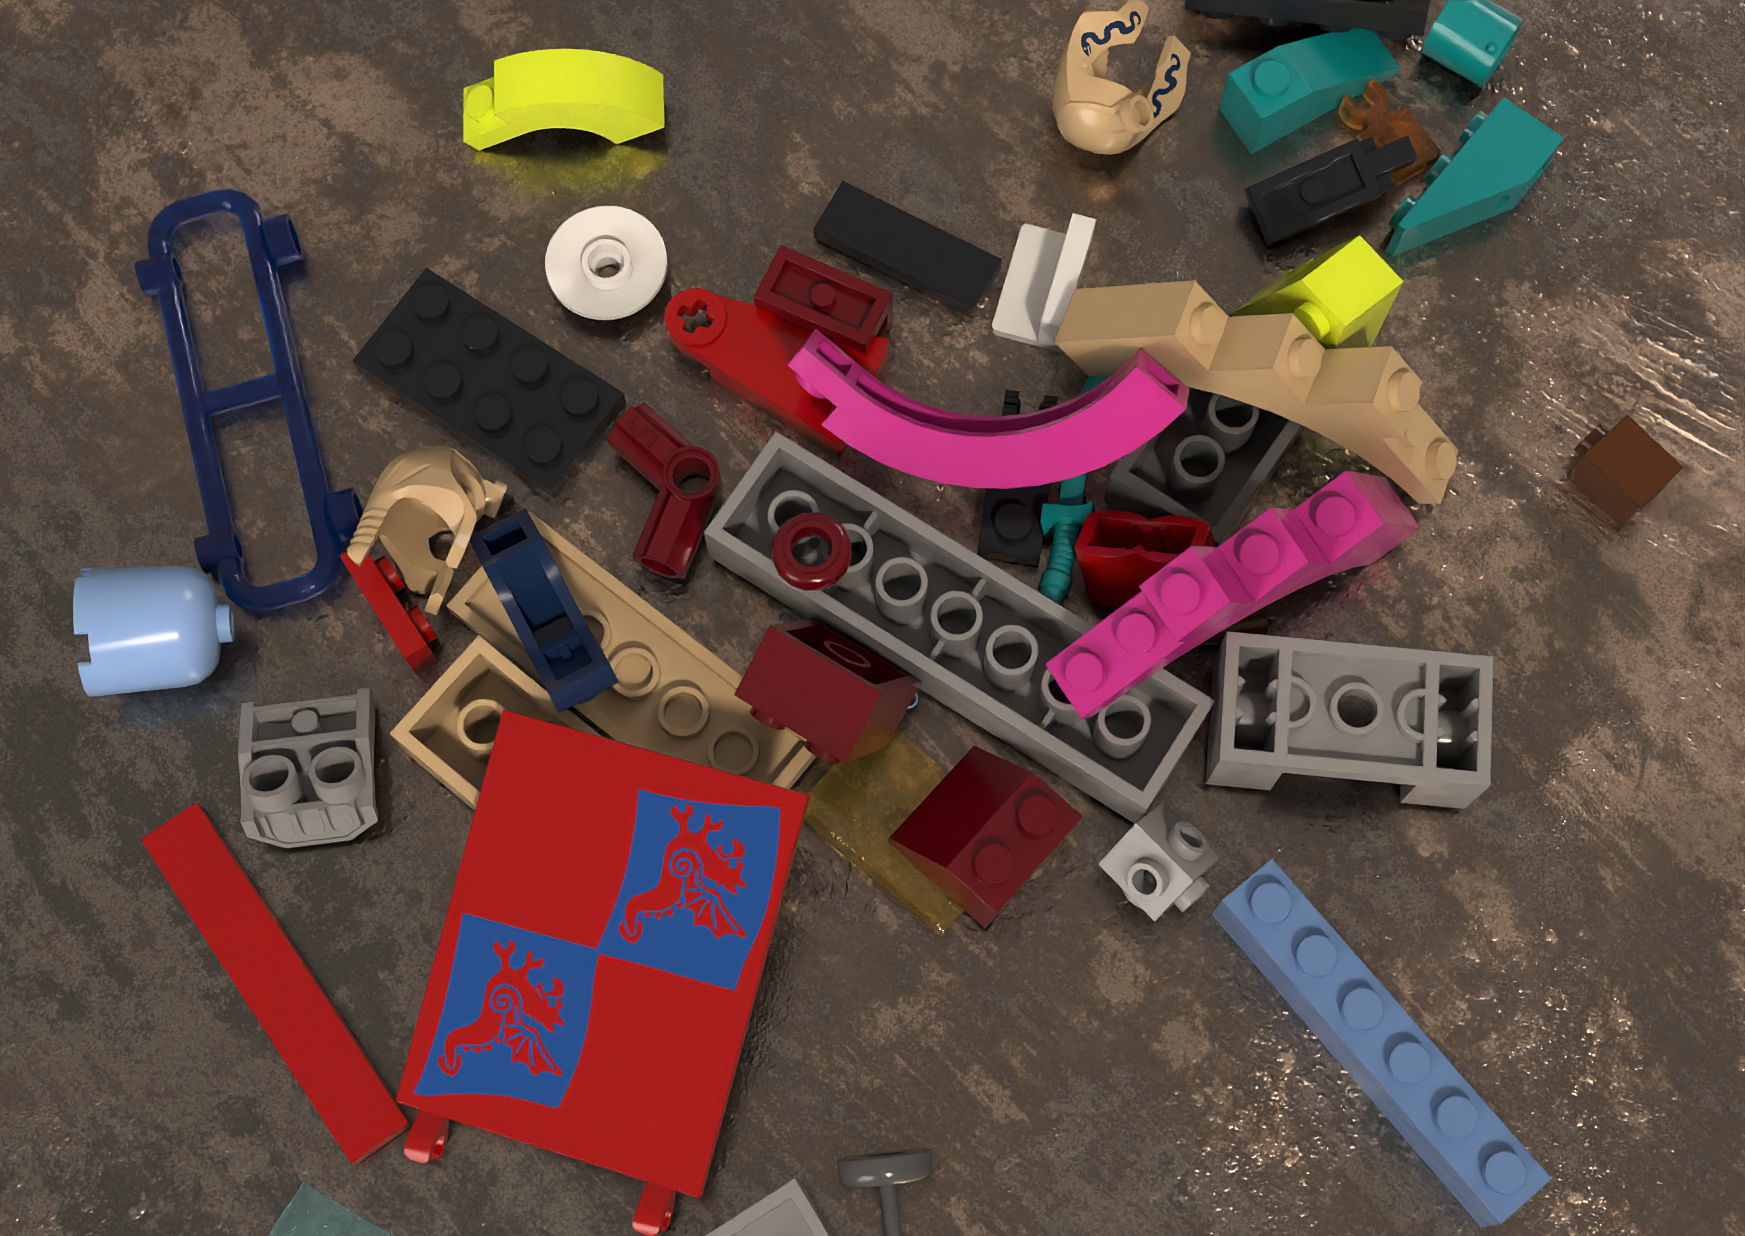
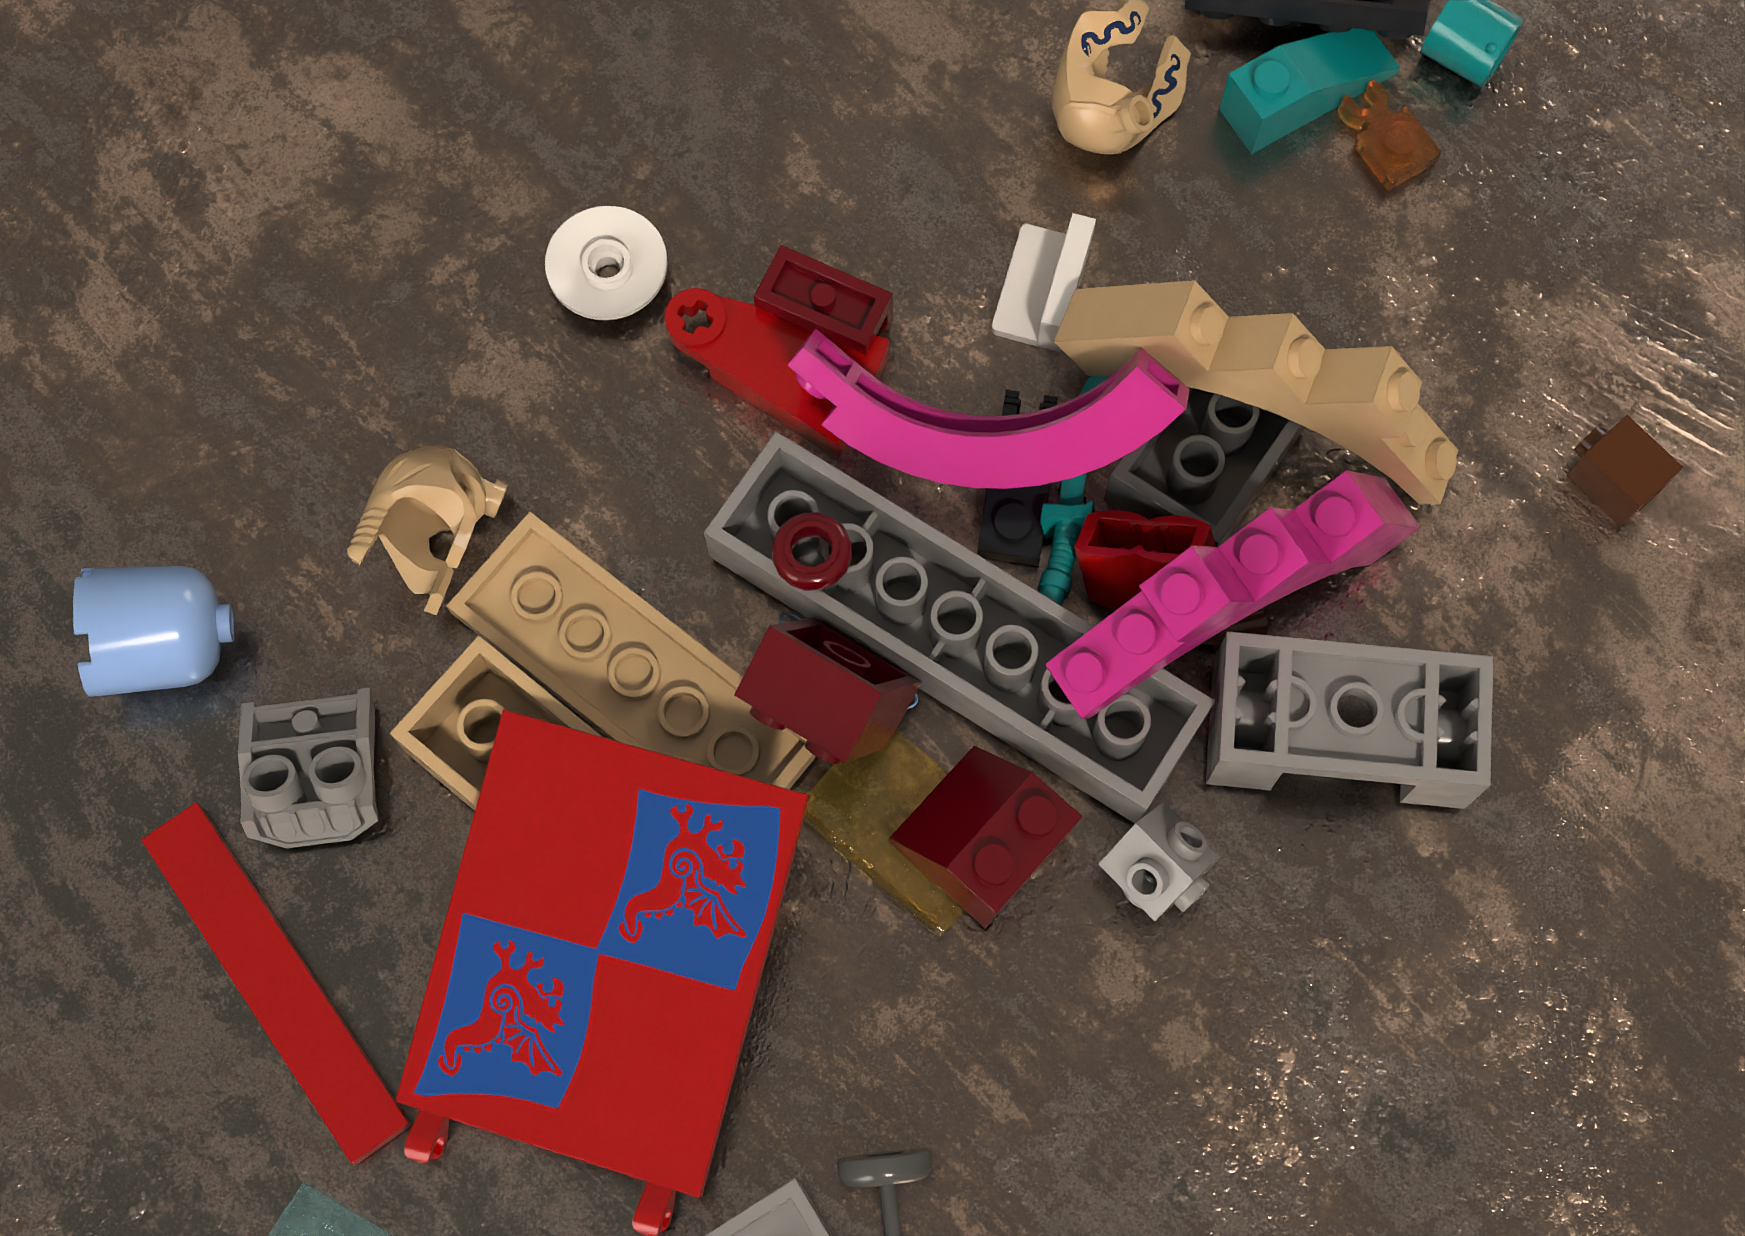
clear blue bar [135,189,363,612] -> none
red plate [340,552,438,675] -> none
black plate [353,268,626,498] -> none
neon yellow arch [463,49,665,151] -> none
dark blue arch [469,508,619,713] -> none
dark red piece [607,402,724,579] -> none
black tile [813,181,1002,317] -> none
medium blue brick [1211,859,1552,1227] -> none
neon yellow wedge [1230,235,1404,349] -> none
black hinge [1244,135,1418,247] -> none
teal slope [1385,97,1564,257] -> none

